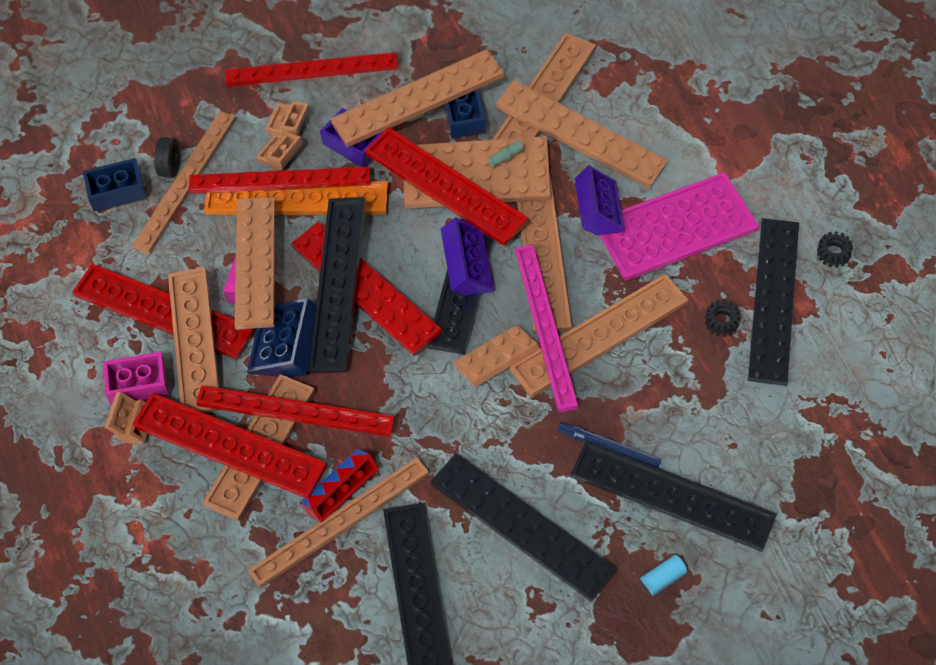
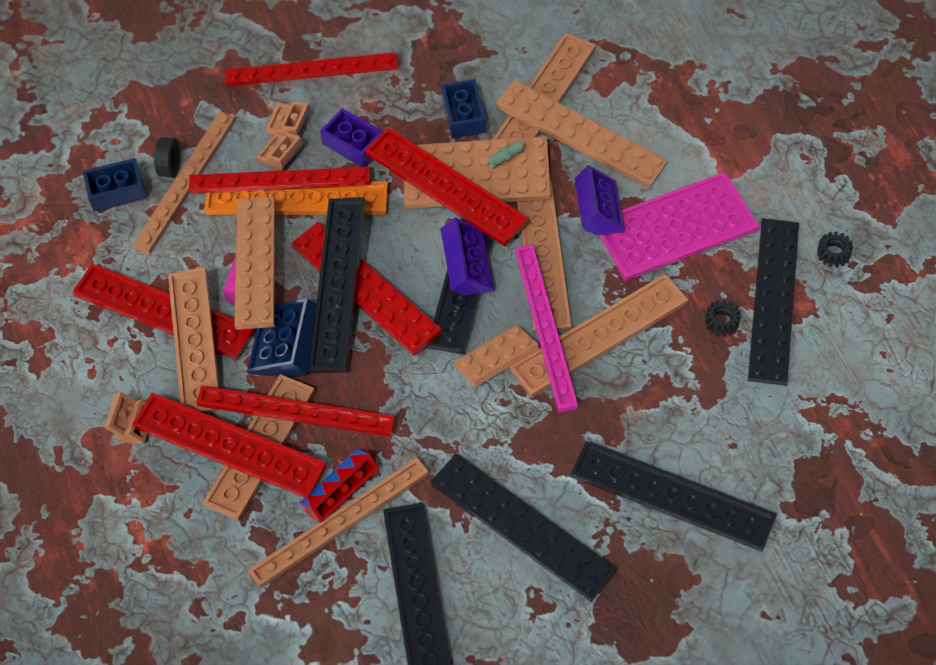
dark pink brick [103,352,169,406] -> none
nougat plate [330,49,504,147] -> none
dark blue axle [557,422,661,468] -> none
medium azure brick [640,555,687,596] -> none

